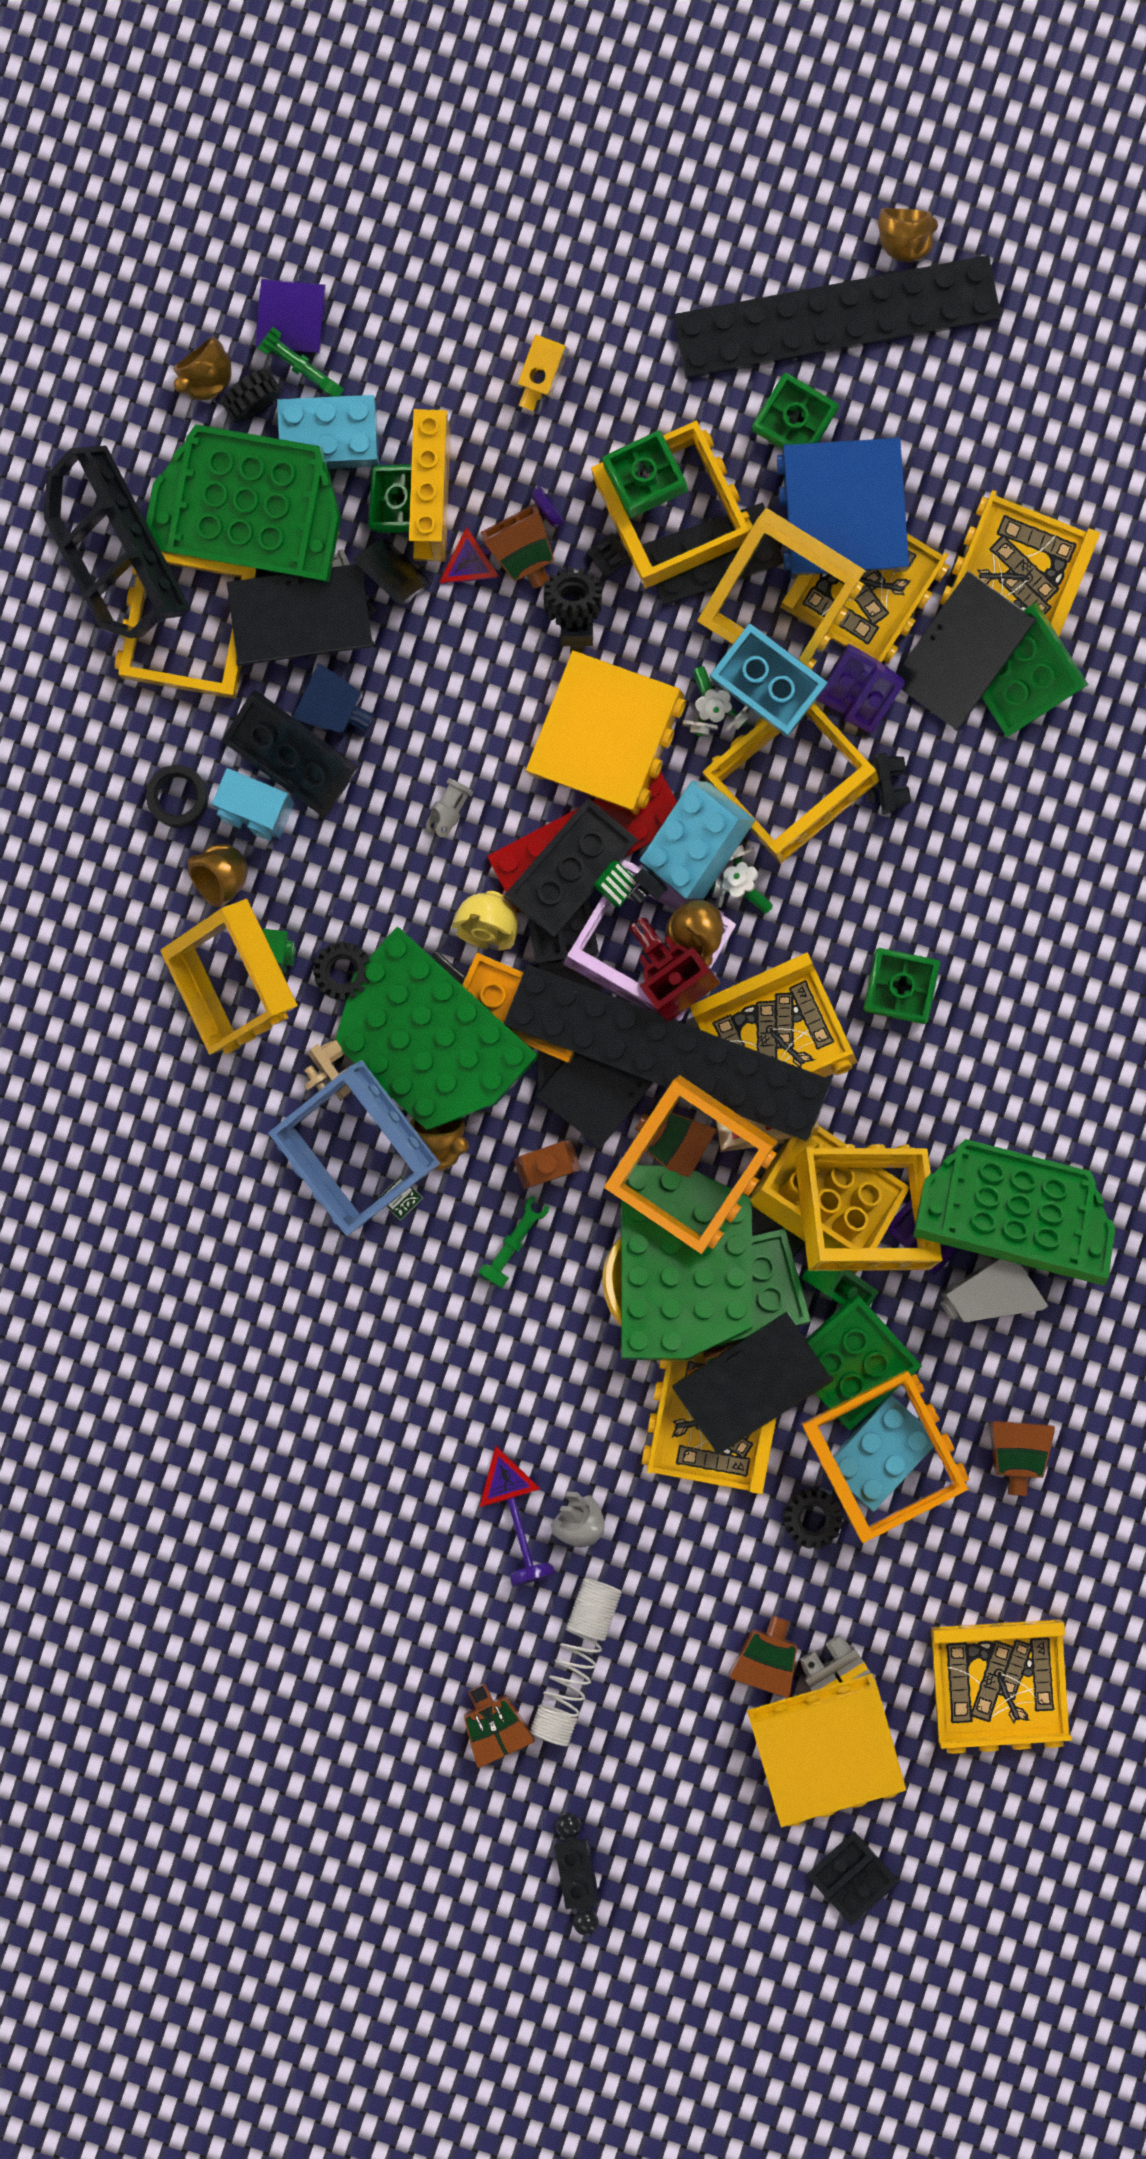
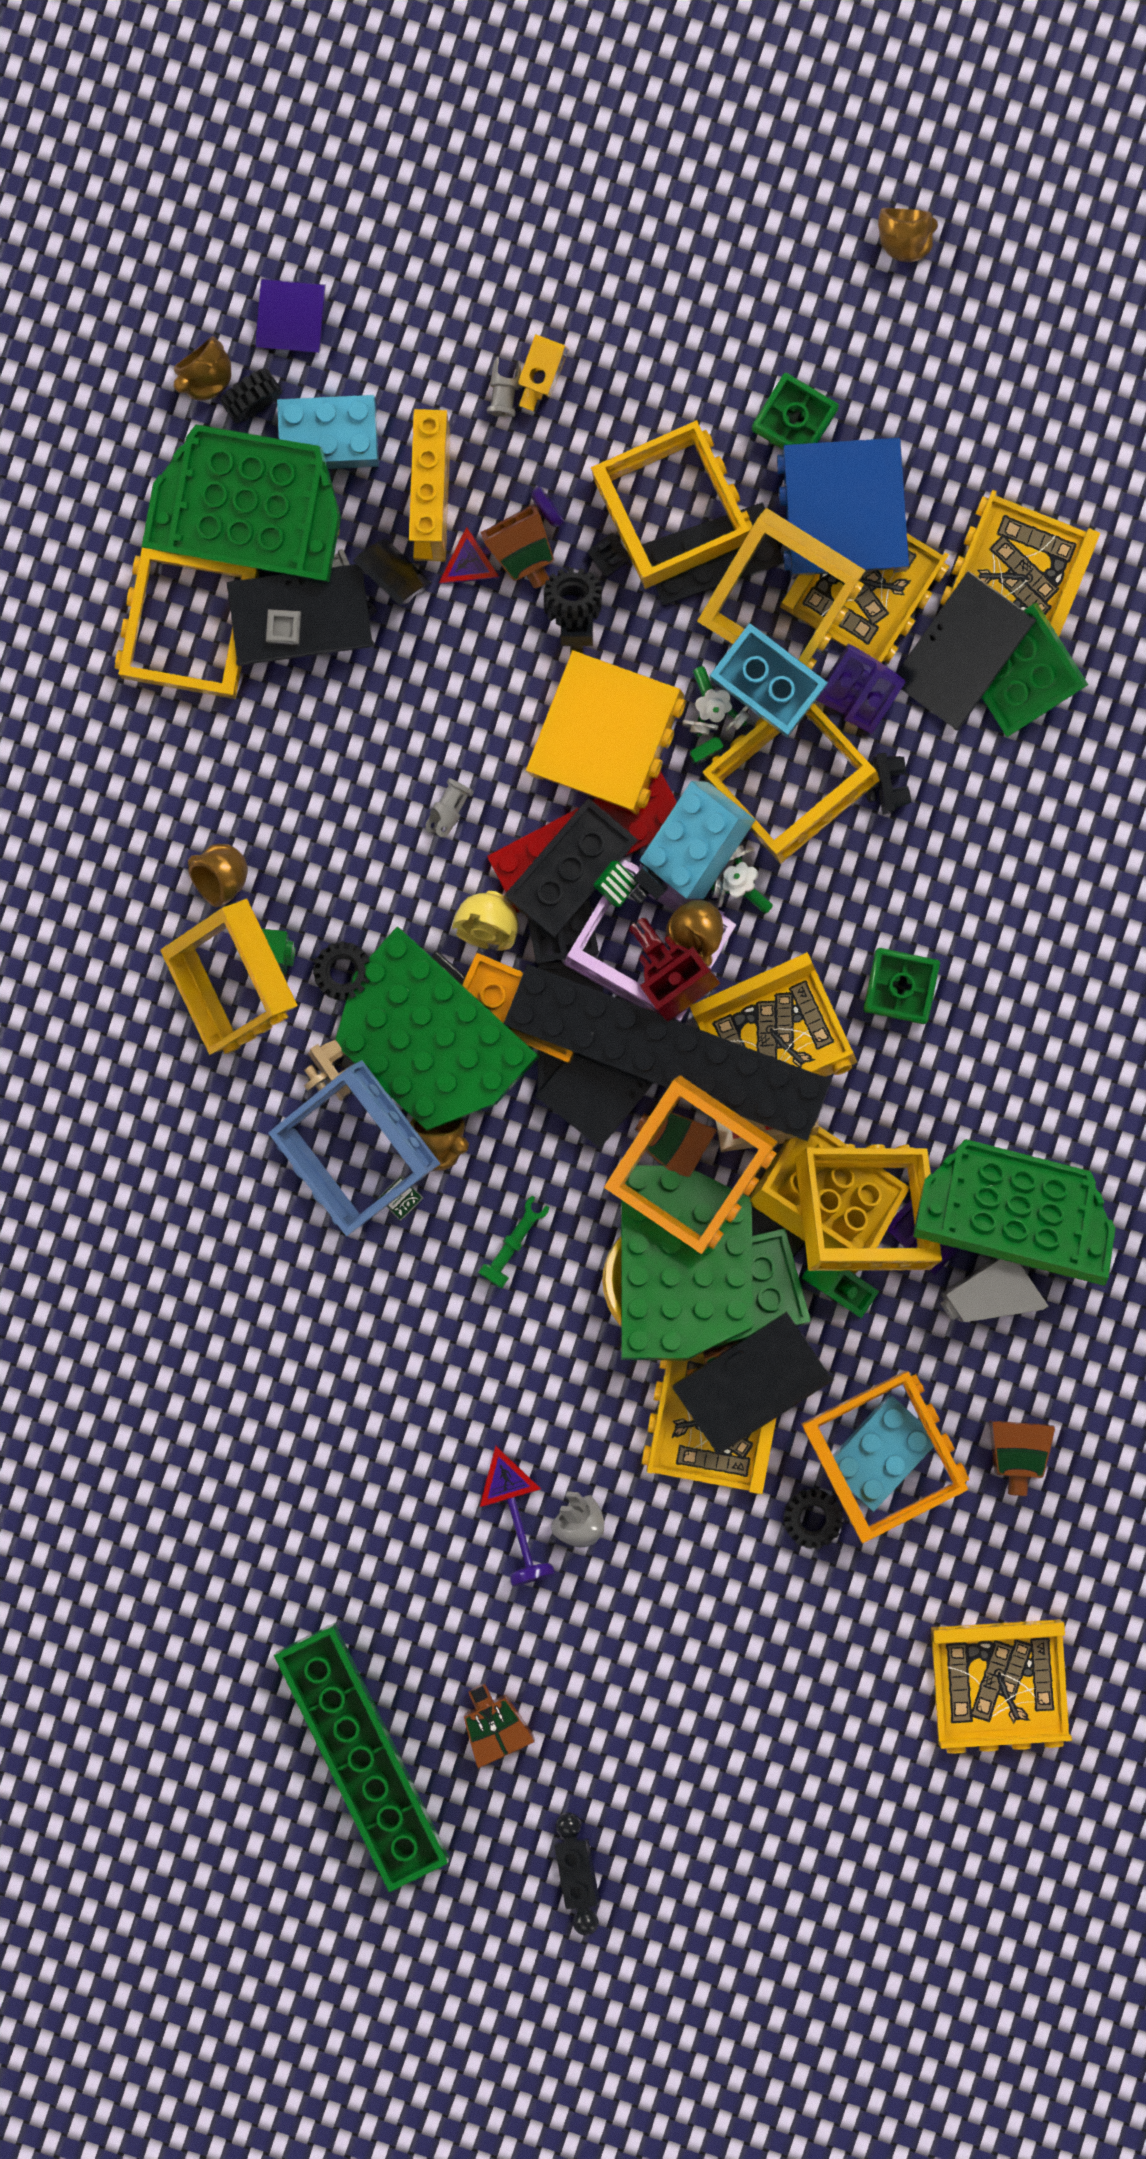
black plate [44,445,191,638] -> none
black tyre [145,765,209,828] -> none
medium azure brick [212,768,295,841] -> none
black plate [221,689,359,818] -> none
green piece [257,327,344,397] -> none
dark blue torso [293,663,375,737] -> none
green brick [368,464,412,533] -> none
dark orange torso [513,1140,581,1190] -> none
white piece [530,1578,622,1746] -> none
green brick [602,431,688,518] -> none
black plate [673,255,1001,379] -> none
dark orange torso [728,1615,797,1698] -> none
yellow panel [747,1674,907,1827] -> none
light grey hips [800,1635,877,1691] -> none
green plate [806,1294,922,1431] -> none
black slope [806,1831,900,1926] -> none
none -> light grey tile [266,609,301,645]
none -> green brick [274,1623,449,1892]
none -> light grey piece [487,357,521,417]
none -> green tile [689,737,724,766]

